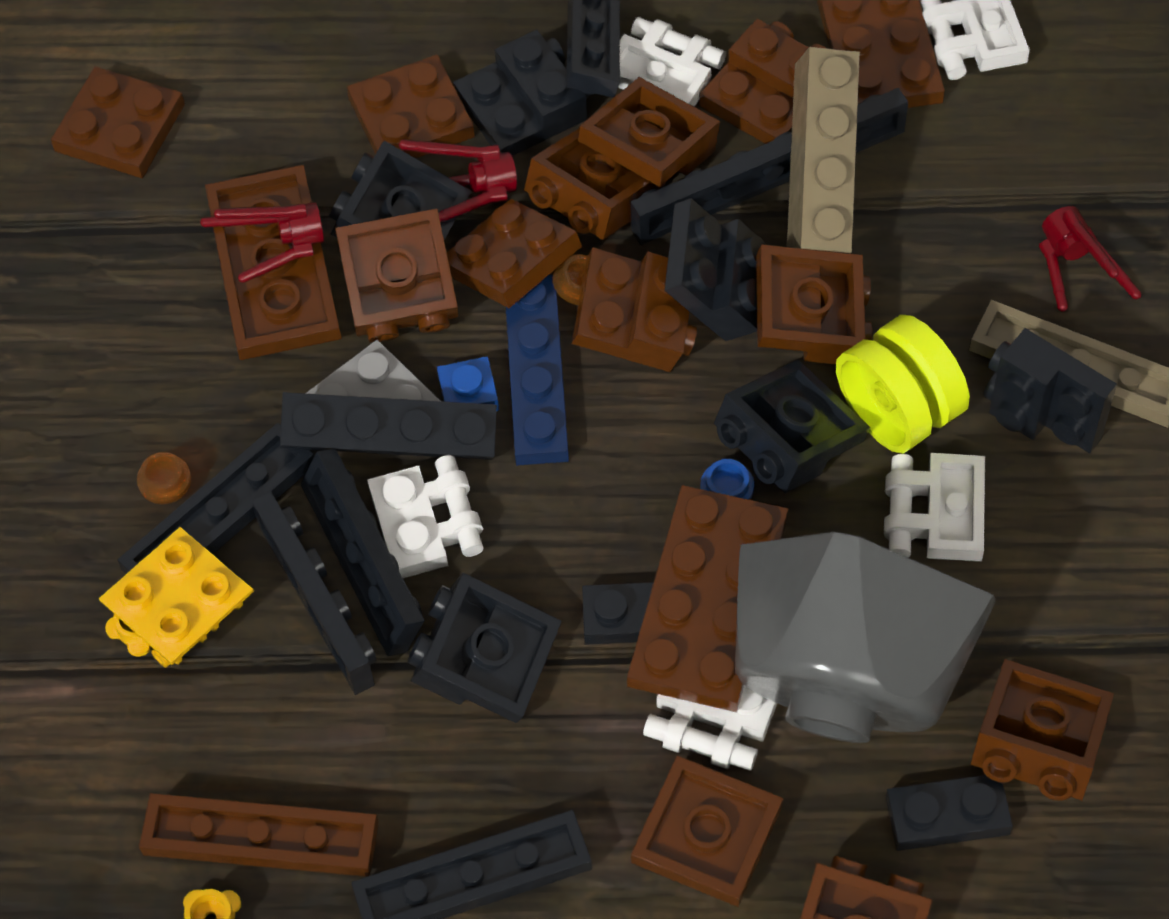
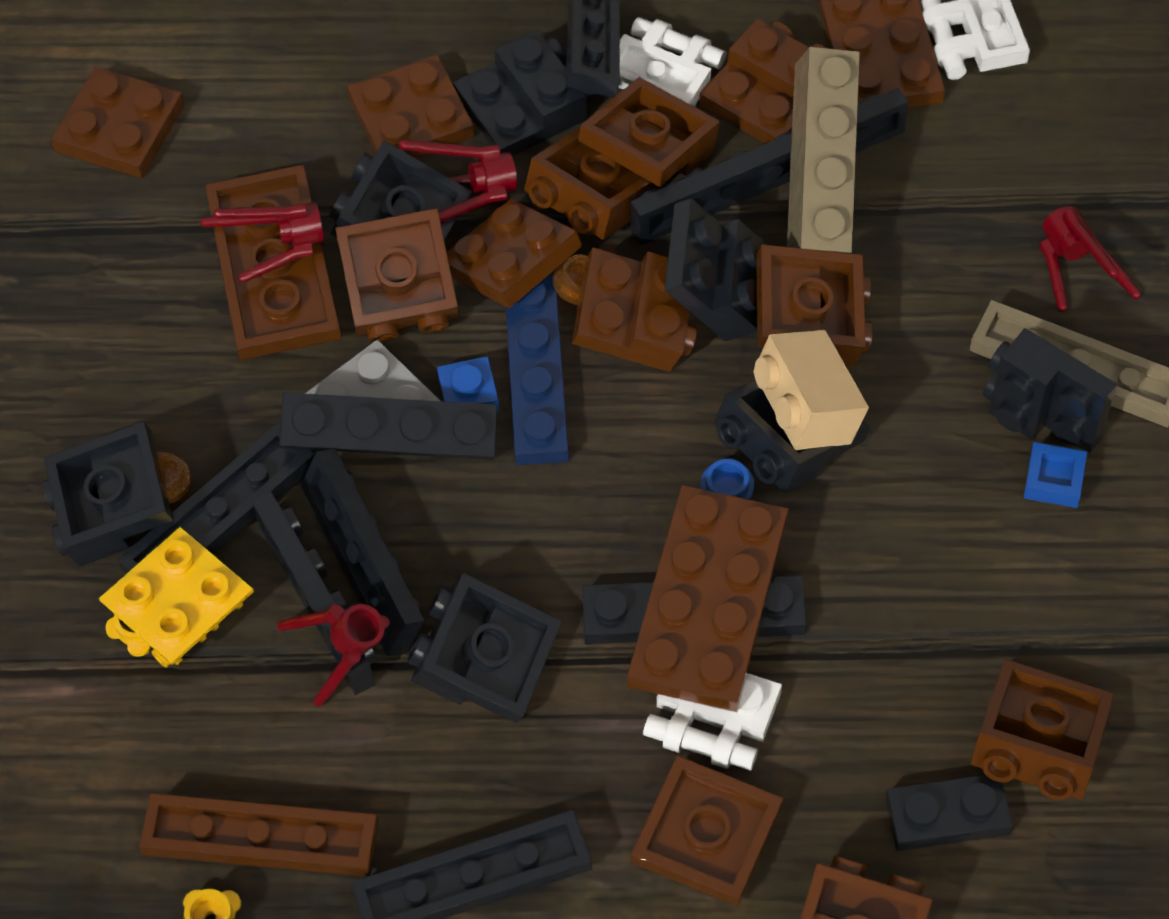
white plate [367,455,484,578] -> none
dark grey piece [735,532,996,743] -> none
neon yellow wheel [836,315,970,454] -> none
white plate [884,453,985,561] -> none
none -> black plate [42,421,173,566]
none -> dark red plant [277,604,389,707]
none -> tan brick [753,330,869,450]
none -> blue plate [1023,442,1087,508]

